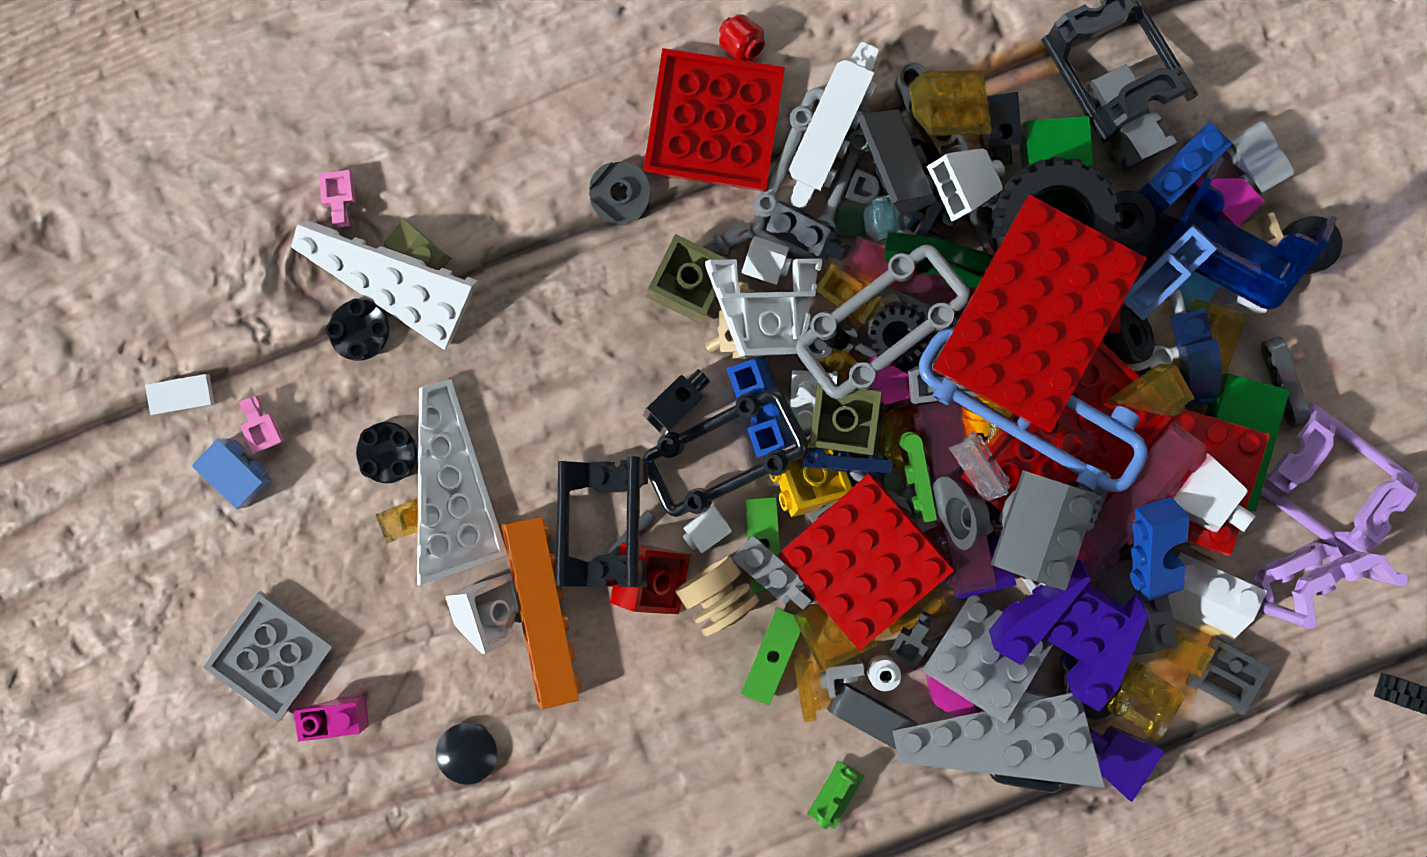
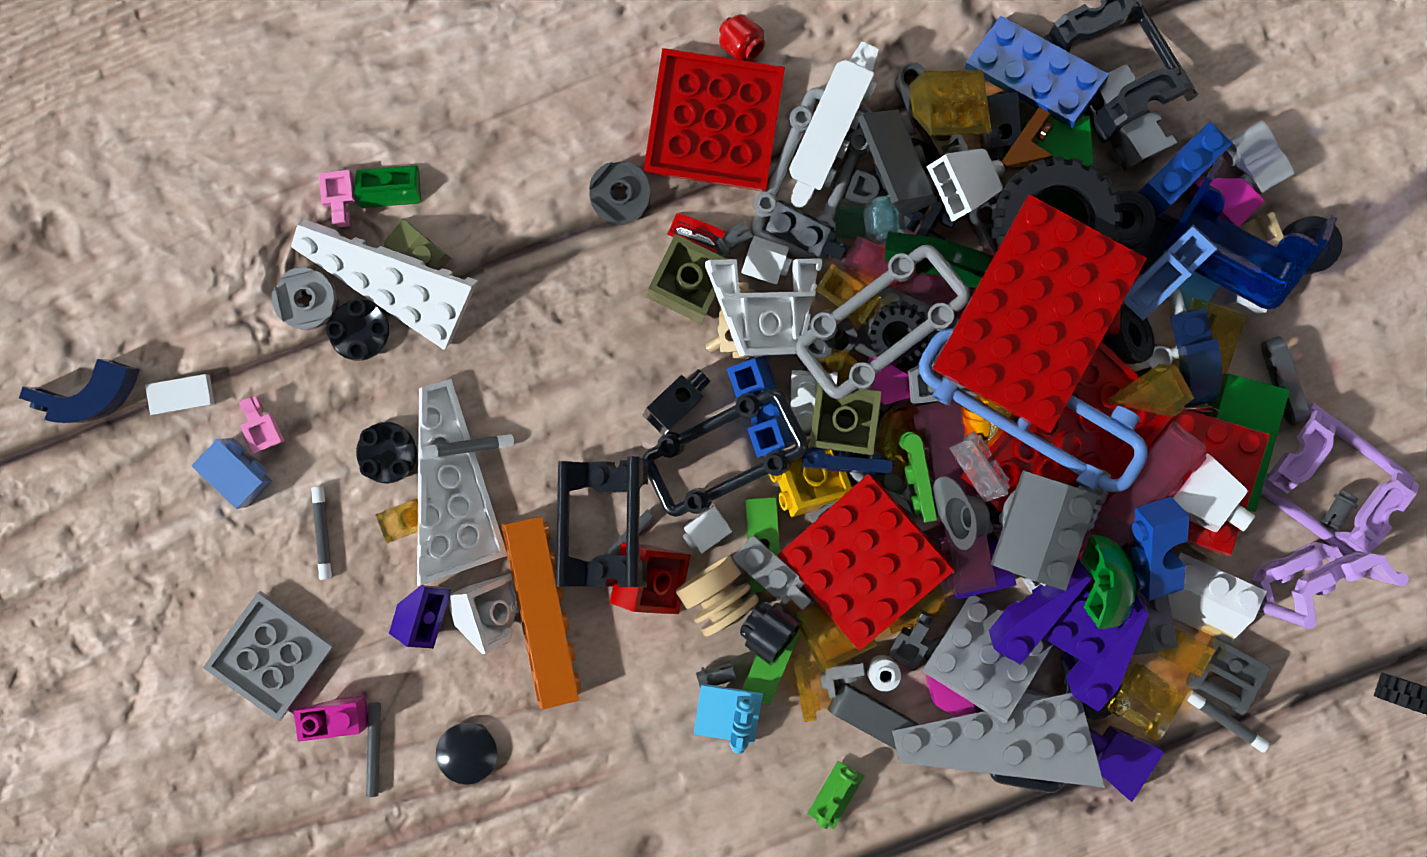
none -> dark blue arch [19,358,140,423]
none -> light grey plate [272,267,337,330]
none -> dark grey bar [311,486,332,580]
none -> green slope [354,165,421,208]
none -> dark grey bar [366,702,381,797]
none -> dark purple slope [389,585,451,649]
none -> dark grey bar [419,434,514,460]
none -> sticker [667,213,725,253]
none -> medium azure hinge [694,683,763,754]
none -> dark grey pin [696,661,736,688]
none -> black piece [740,602,803,666]
none -> plate [965,16,1109,129]
none -> reddish brown slope [1002,107,1055,170]
none -> green brick [1080,535,1136,629]
none -> sticker [1183,407,1220,414]
none -> dark grey bar [1185,690,1270,752]
none -> dark grey pin [1321,490,1359,531]

